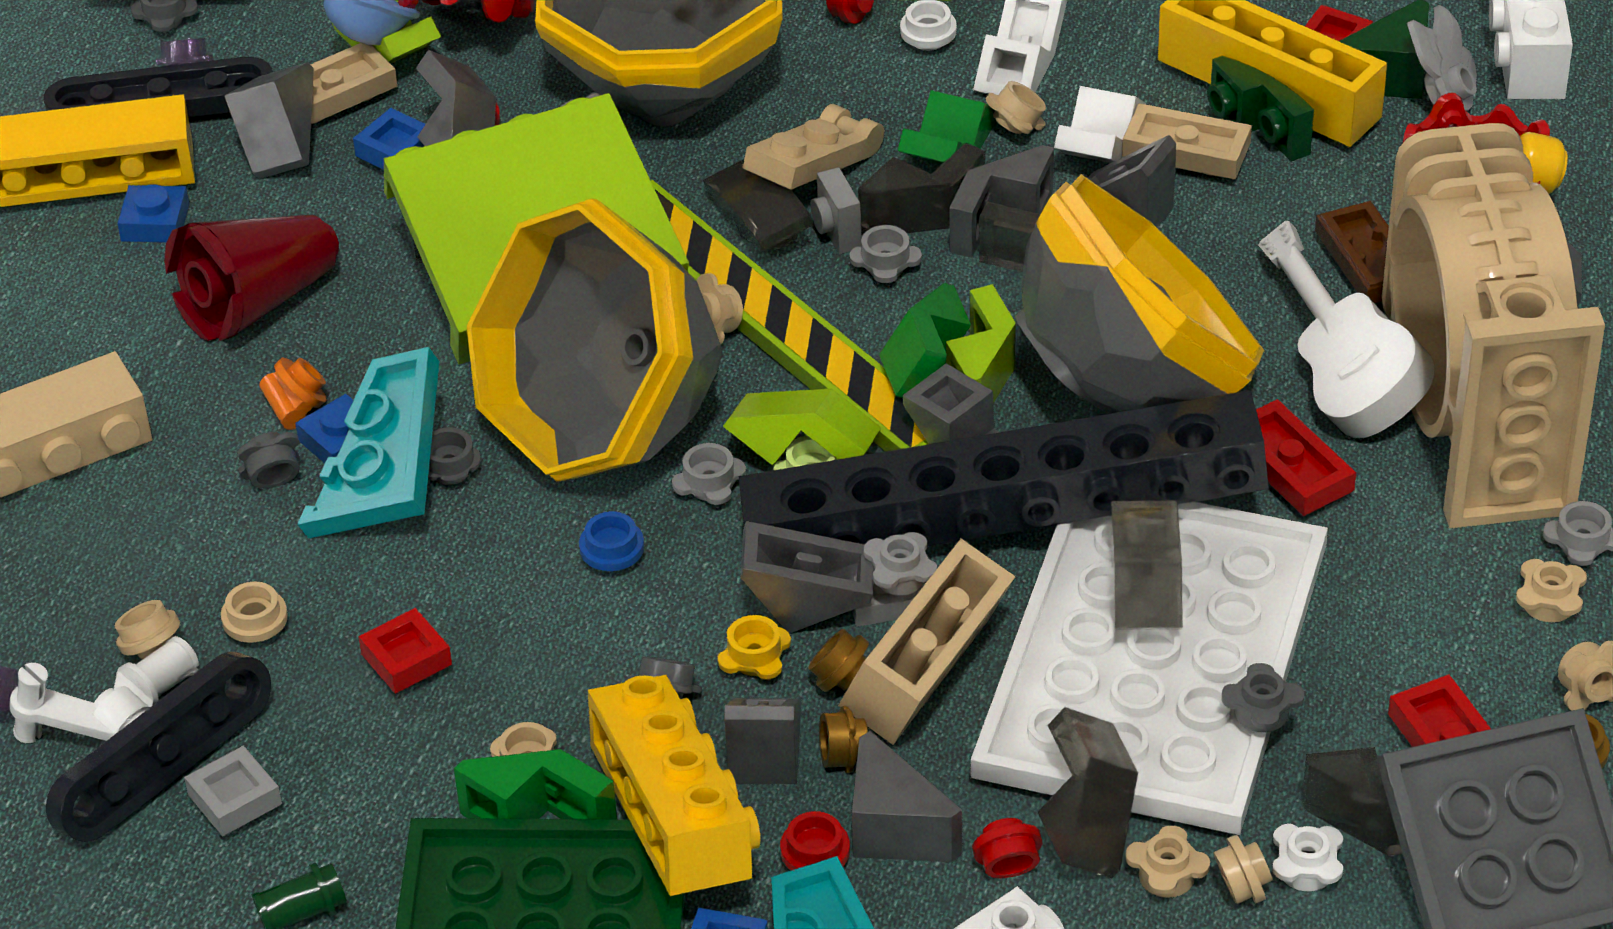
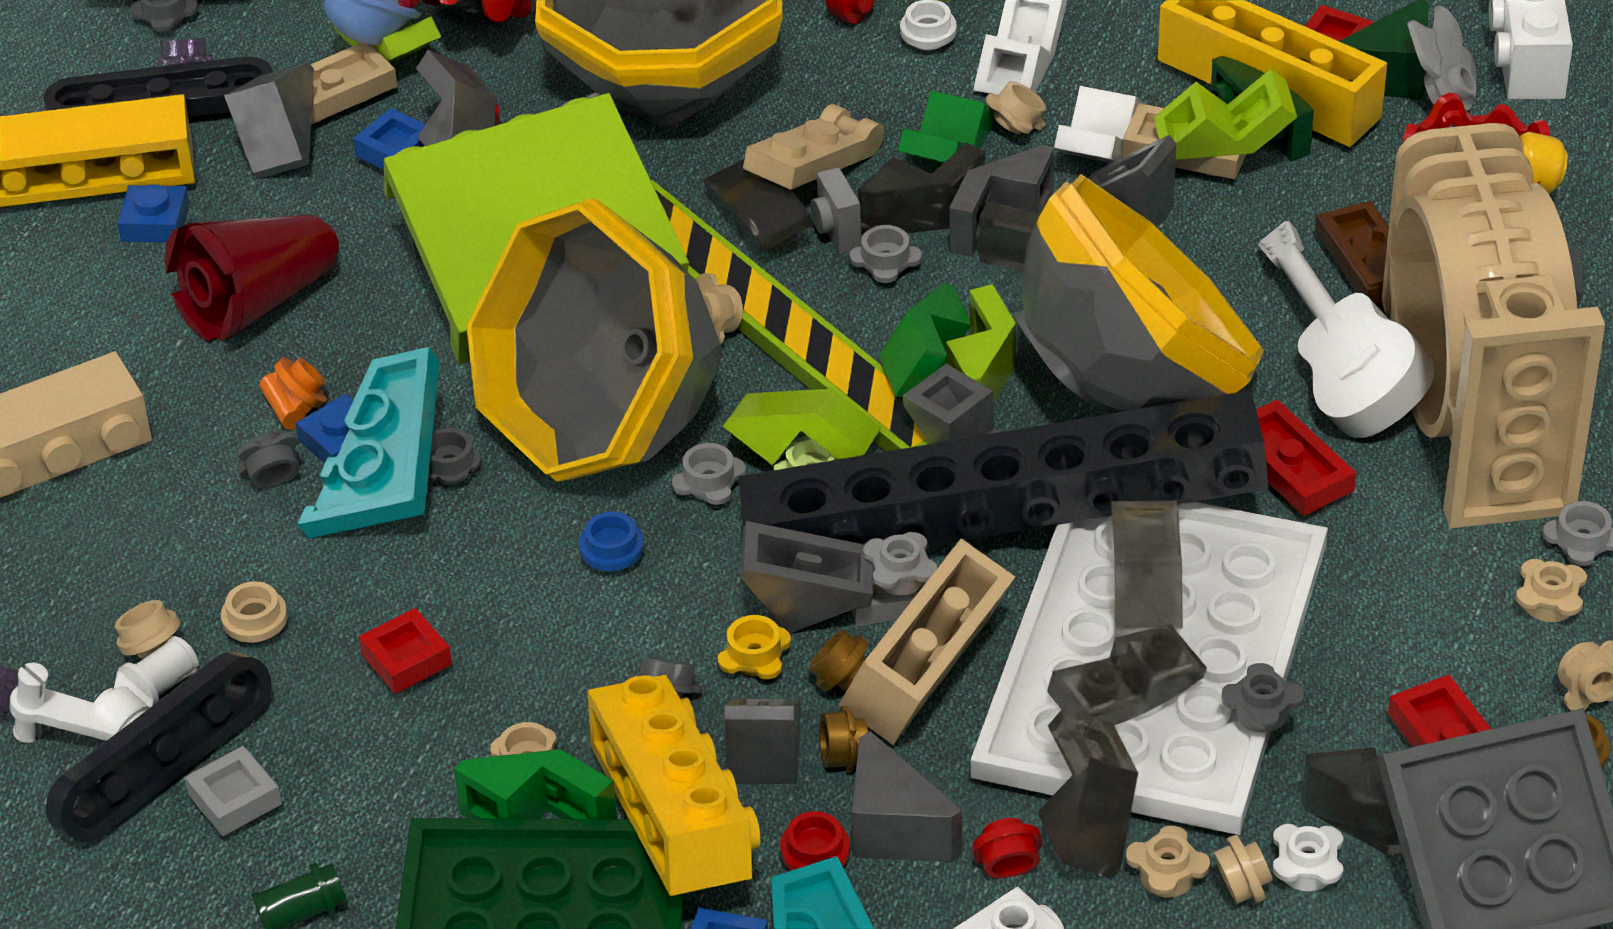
none -> clear smoke slope [1047,624,1207,736]
none -> lime slope [1153,69,1297,160]

